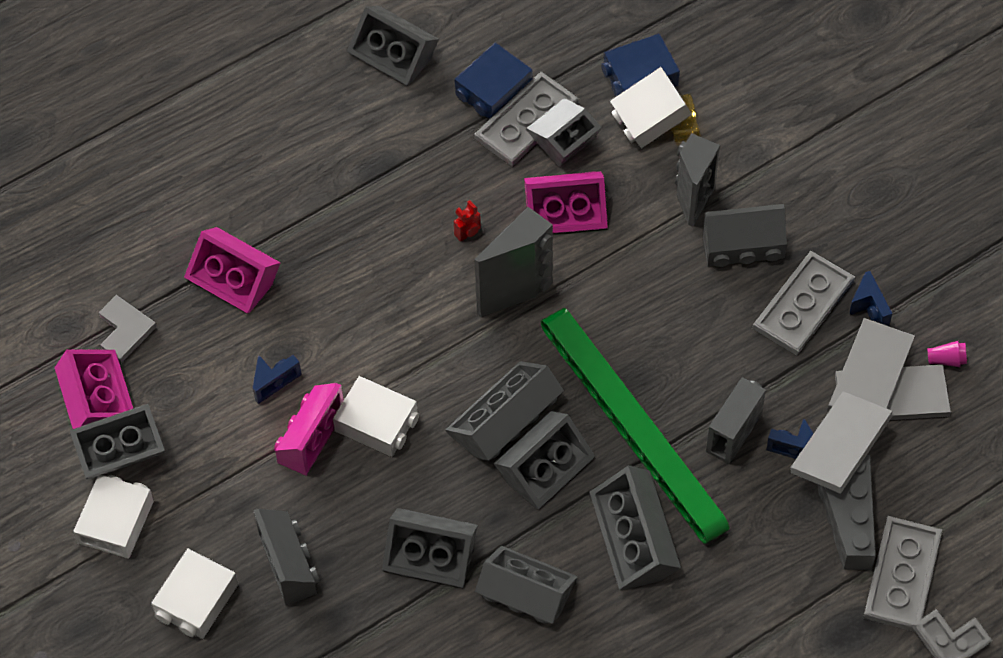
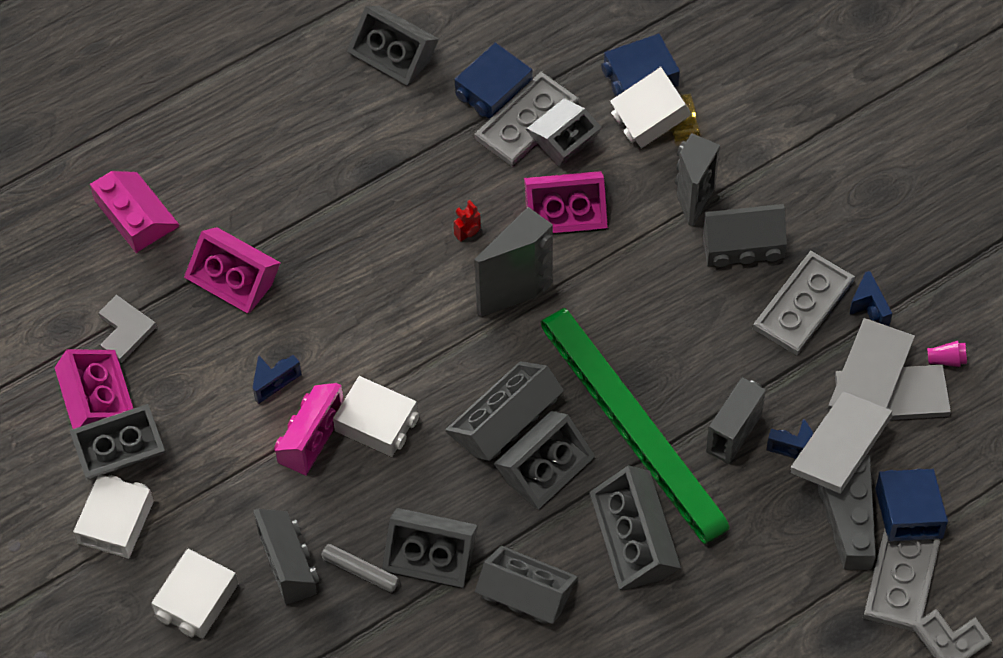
none -> dark pink slope [90,171,179,253]
none -> light grey axle [322,544,399,592]
none -> dark blue brick [875,469,948,541]

